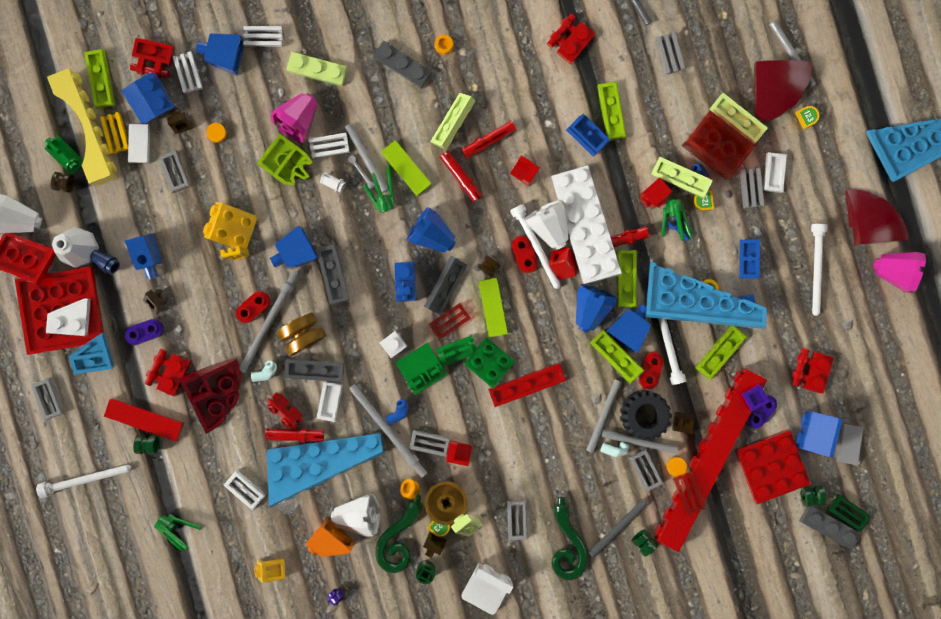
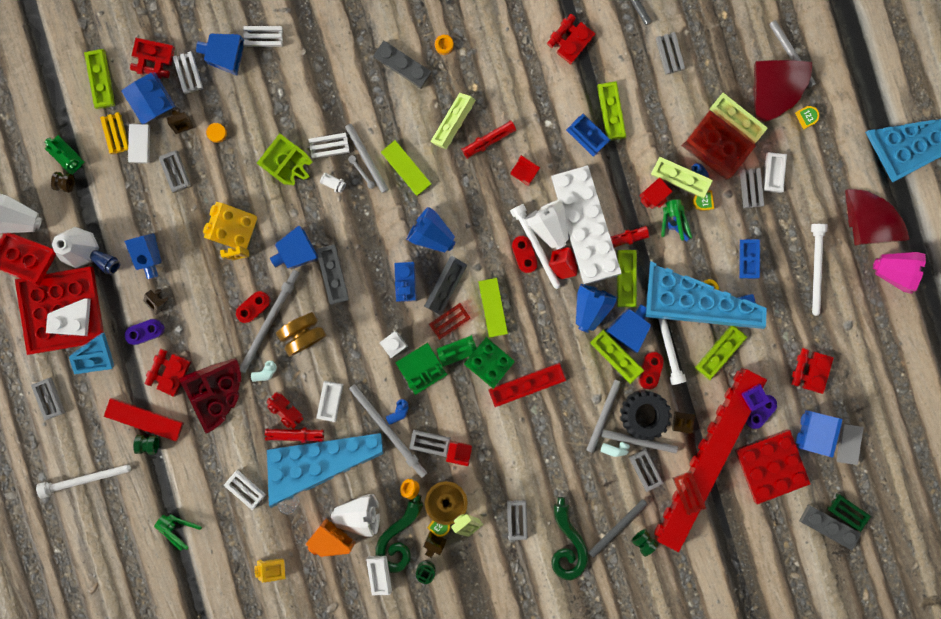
light yellow arch [47,68,117,187] -> none
dark pink cone [270,93,317,143] -> none
dark grey plate [284,359,344,382] -> none
yellowish green plate [287,52,347,86] -> none
dark purple plate [327,588,345,607] -> none
green plant [363,166,396,213] -> none
red pin [439,150,483,203] -> none
white bracket [462,563,513,615] -> none
dark brown wheel [477,255,501,278] -> none
light orange tile [666,456,687,477] -> none
dark green wheel [800,486,827,507] -> none
none -> white tile [366,556,392,595]

